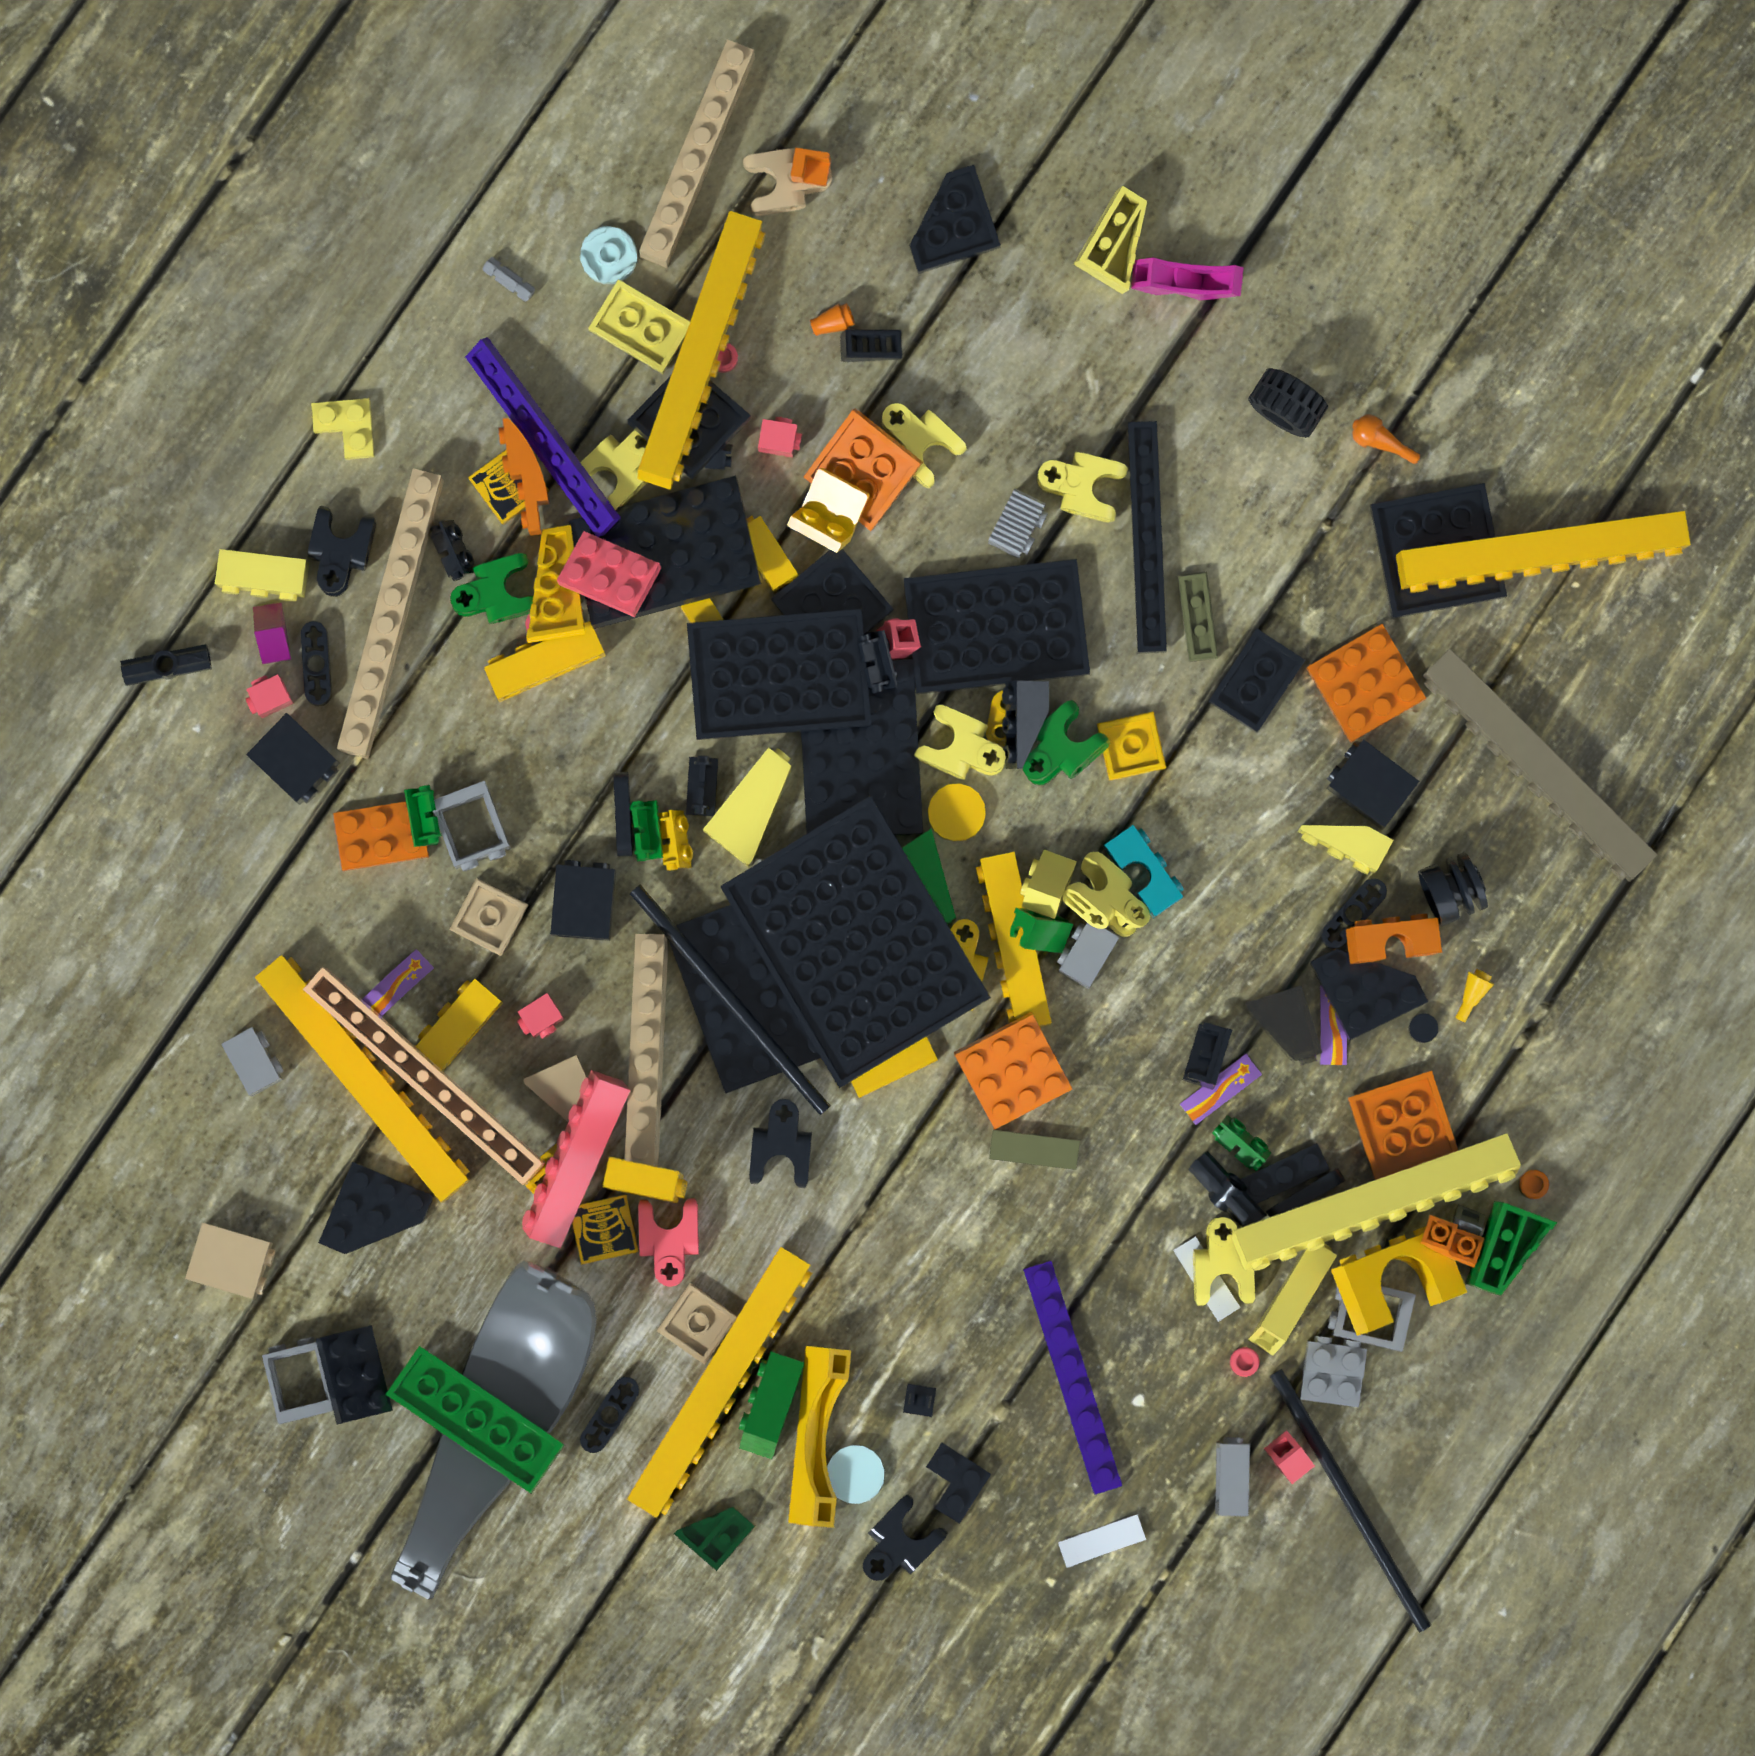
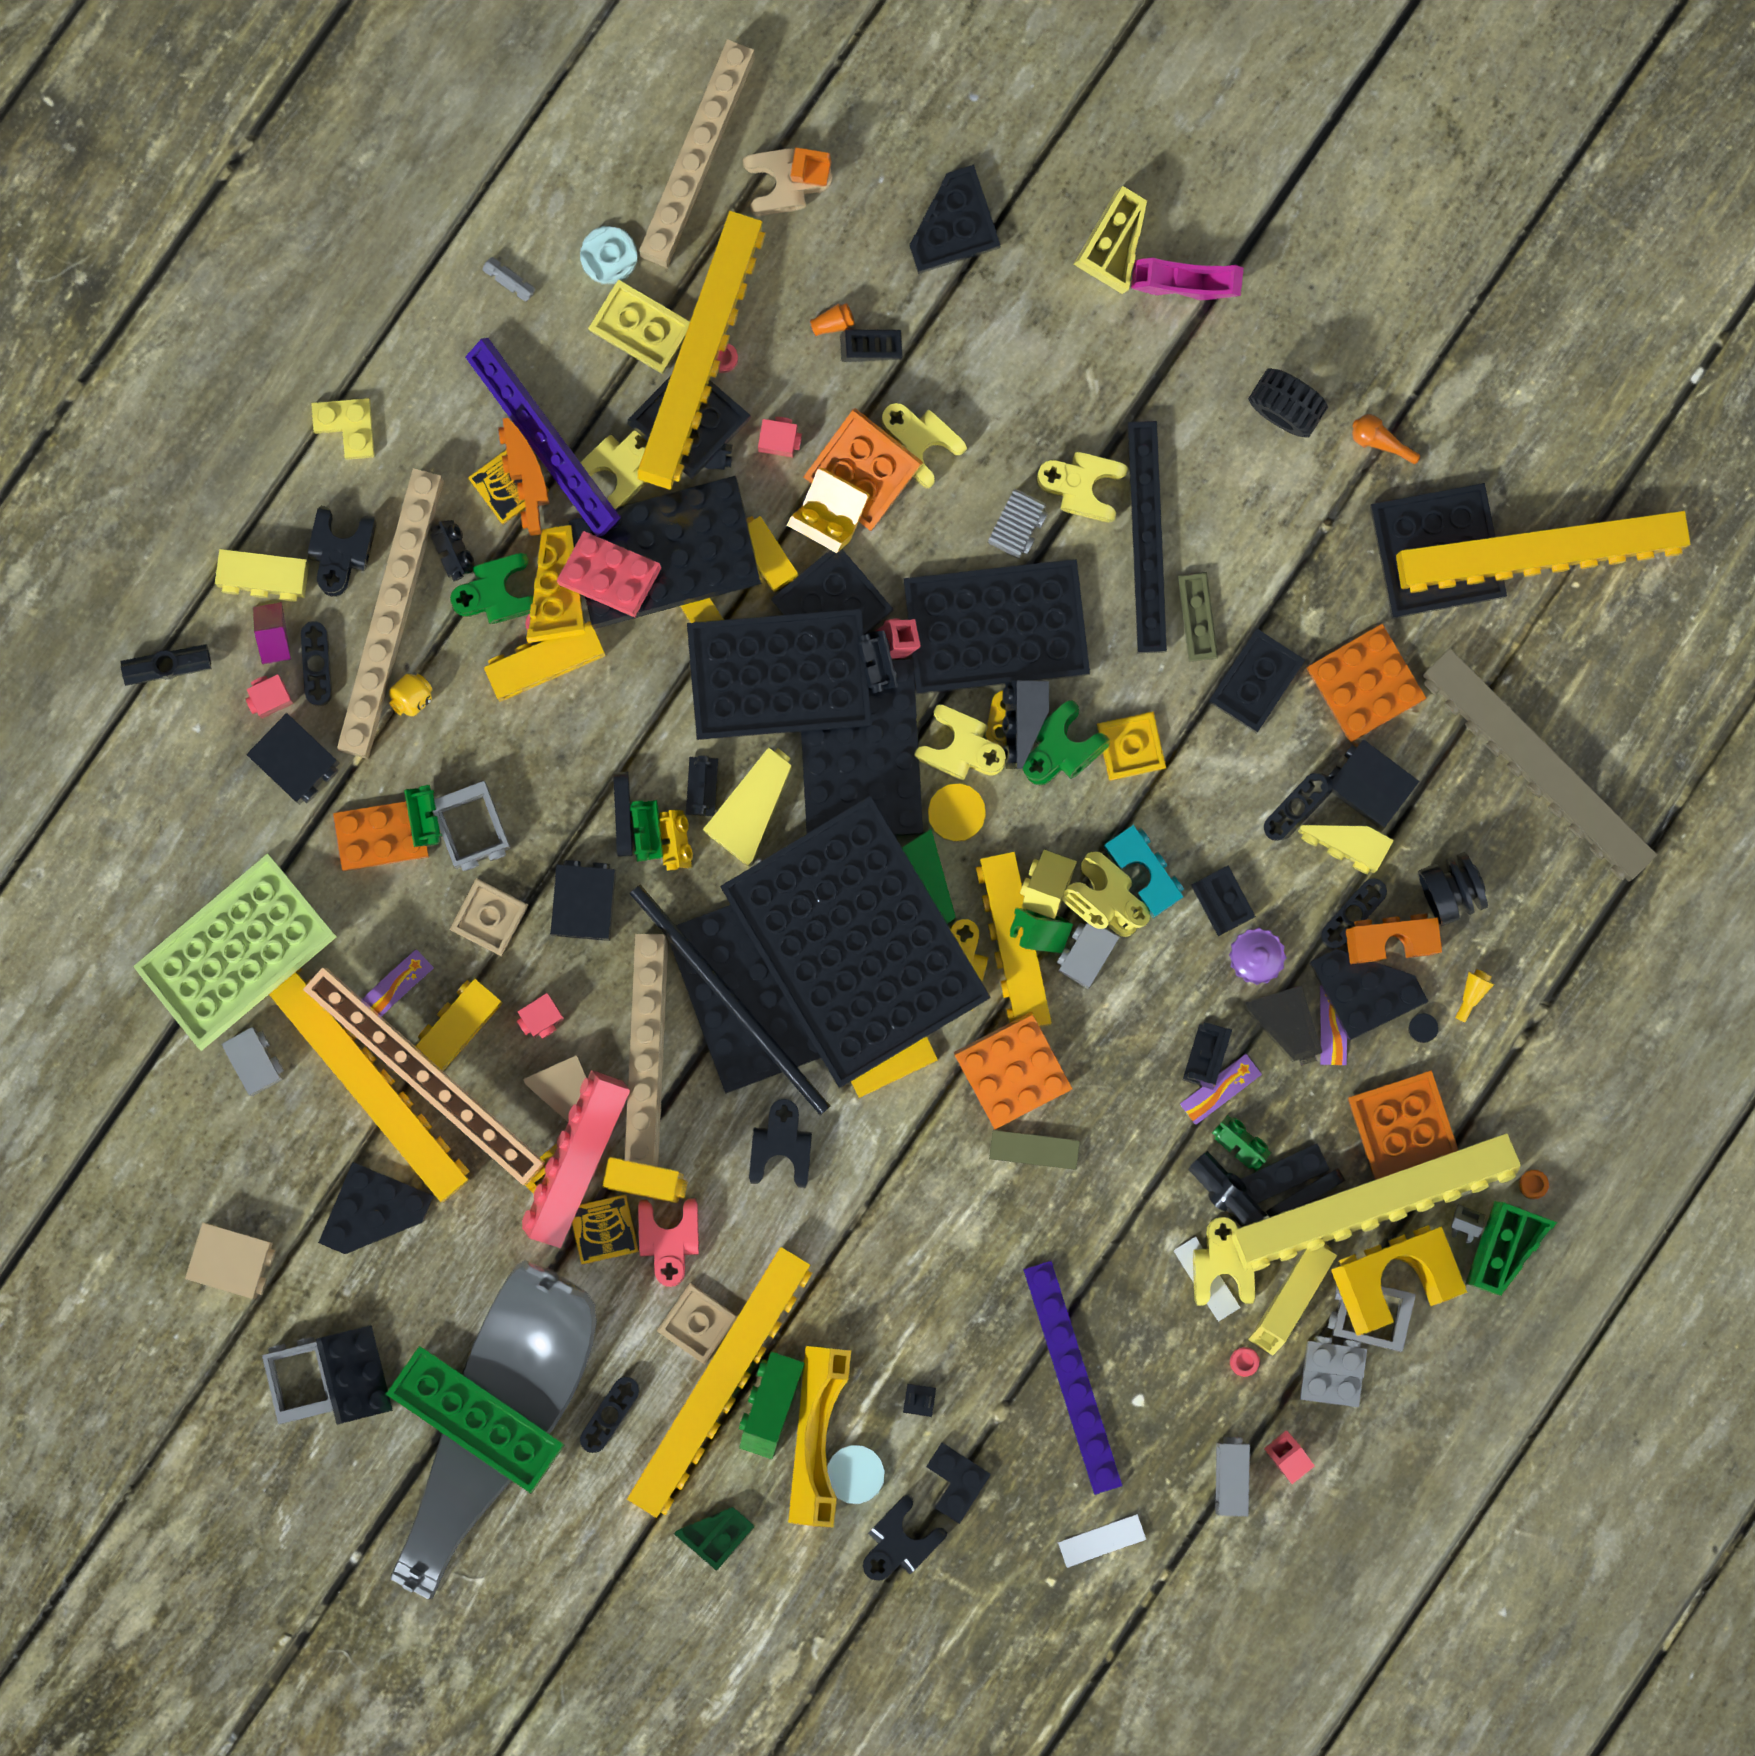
black piece [1270,1369,1431,1633] -> none
orange slope [1421,1215,1484,1267] -> none
none -> yellowish green plate [133,853,336,1051]
none -> yellow head [389,673,433,717]
none -> black plate [1191,865,1256,937]
none -> medium lavender piece [1229,927,1287,985]
none -> black beam [1264,773,1333,841]

